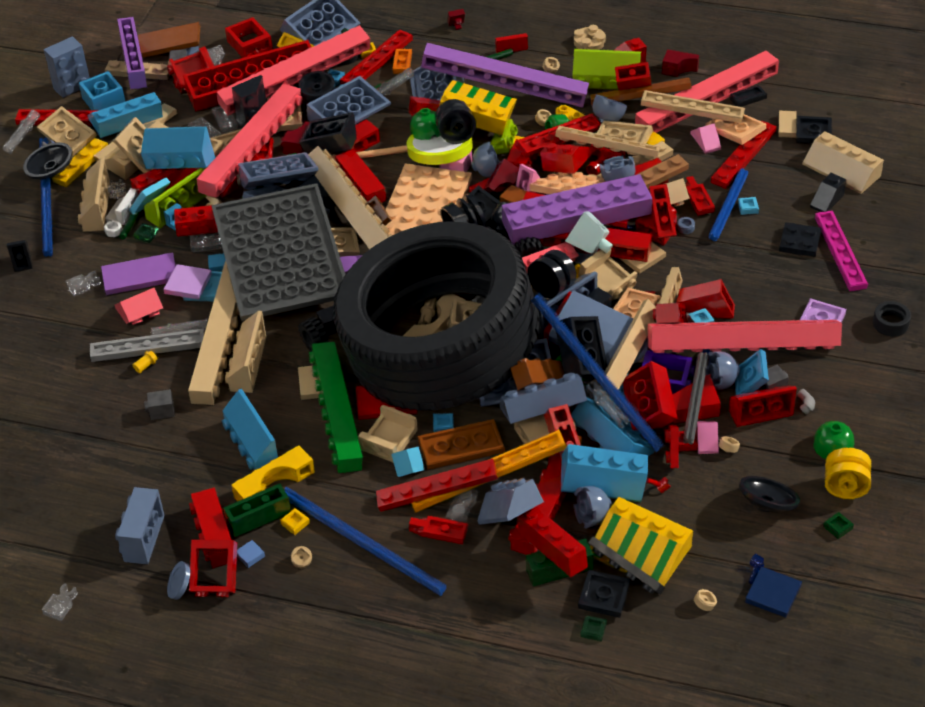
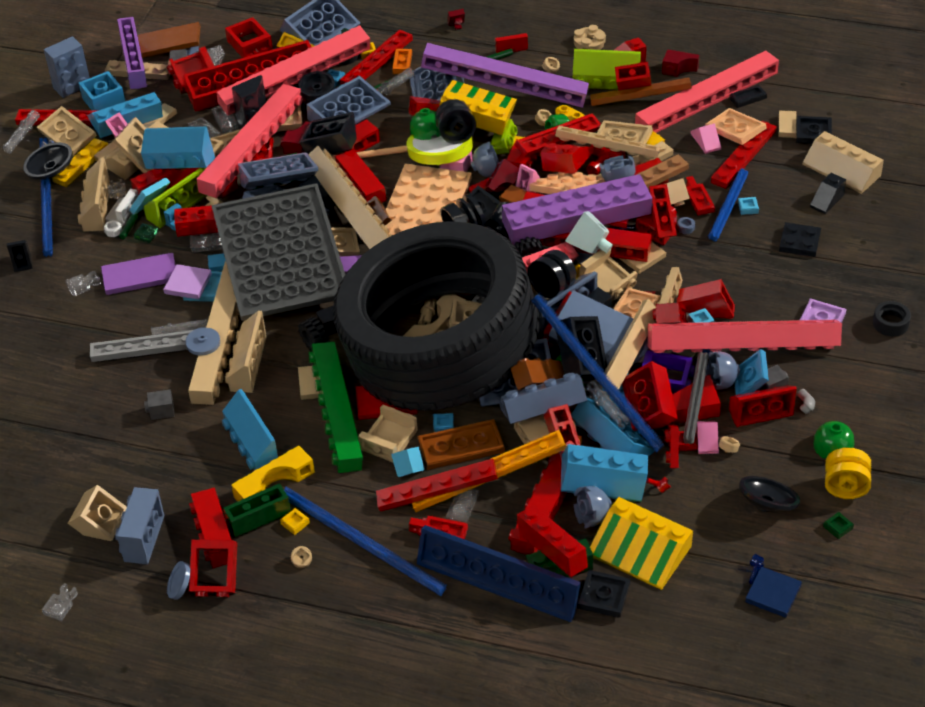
coral slope [114,288,163,325] -> none
yellow pin [132,351,157,374] -> none
medium blue tile [237,540,265,568] -> none
sand blue slope [477,478,544,524] -> none
clear green tile [581,615,607,642] -> none
black plate [588,536,665,595] -> none
sand blue cylinder [592,94,627,122] -> none
tan tile [641,90,745,123] -> none
tan tile [694,589,717,611] -> none
dark pink tile [815,211,868,291] -> none
none -> tan slope [68,485,127,541]
none -> bright pink slope [105,112,127,138]
none -> sand blue piece [186,327,220,355]
none -> dark blue plate [416,525,581,622]

